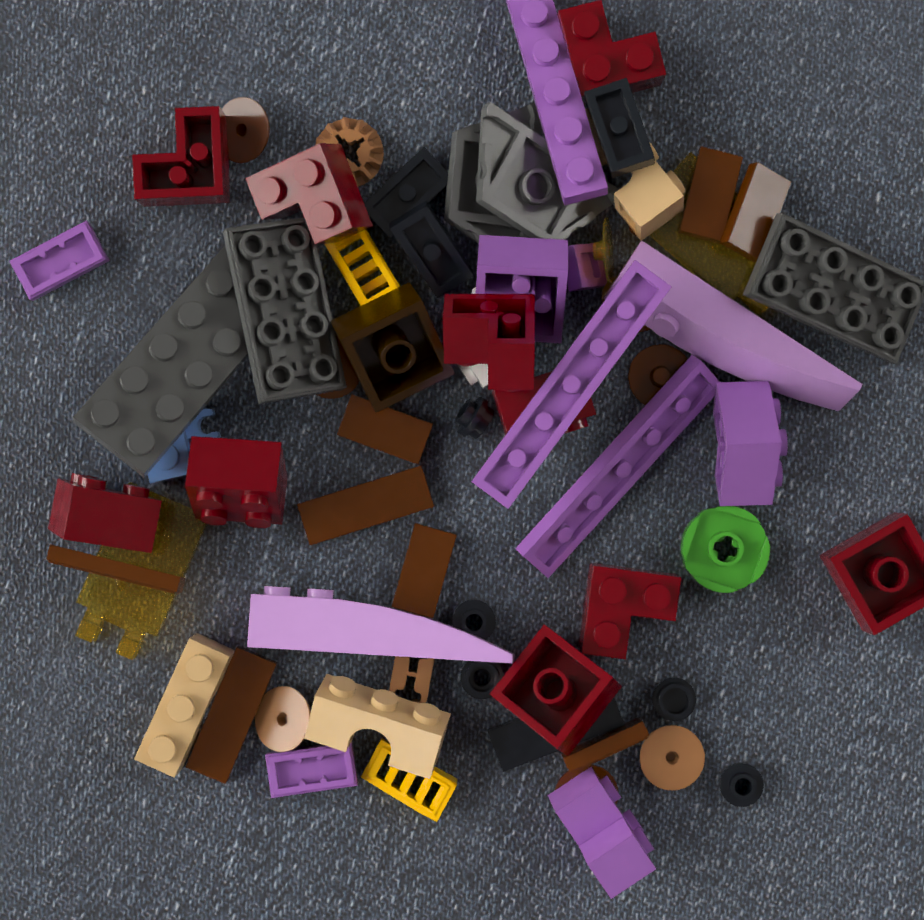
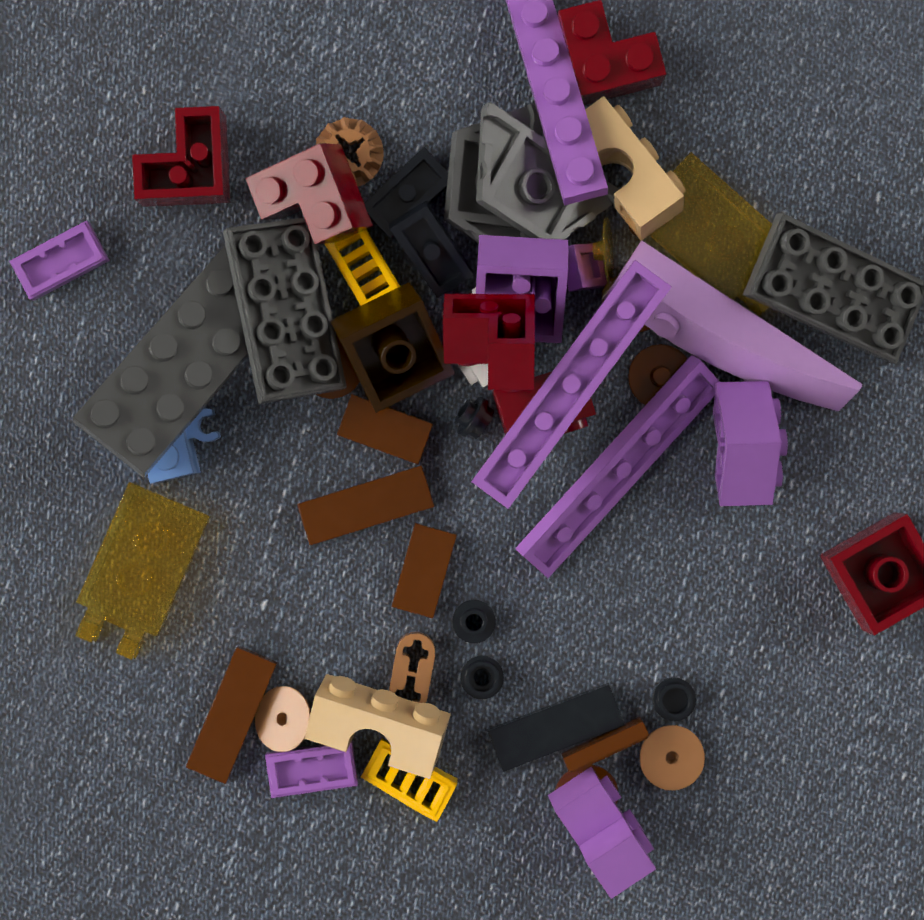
reddish brown tile [46,544,186,594] -> none
dark red brick [48,473,162,553] -> none
tan arch [134,633,235,777] -> none
dark red brick [185,436,288,528] -> none
reddish brown piece [222,97,270,163] -> none
lavender slope [247,586,515,663] -> none
dark red brick [490,624,622,756] -> none
dark red brick [578,563,682,660] -> none
black plate [584,78,655,178] -> none
reddish brown tile [678,146,743,244] -> none
bright green plate [681,506,770,593] -> none
black plate [719,762,764,807] -> none
tile [720,162,791,262] -> none

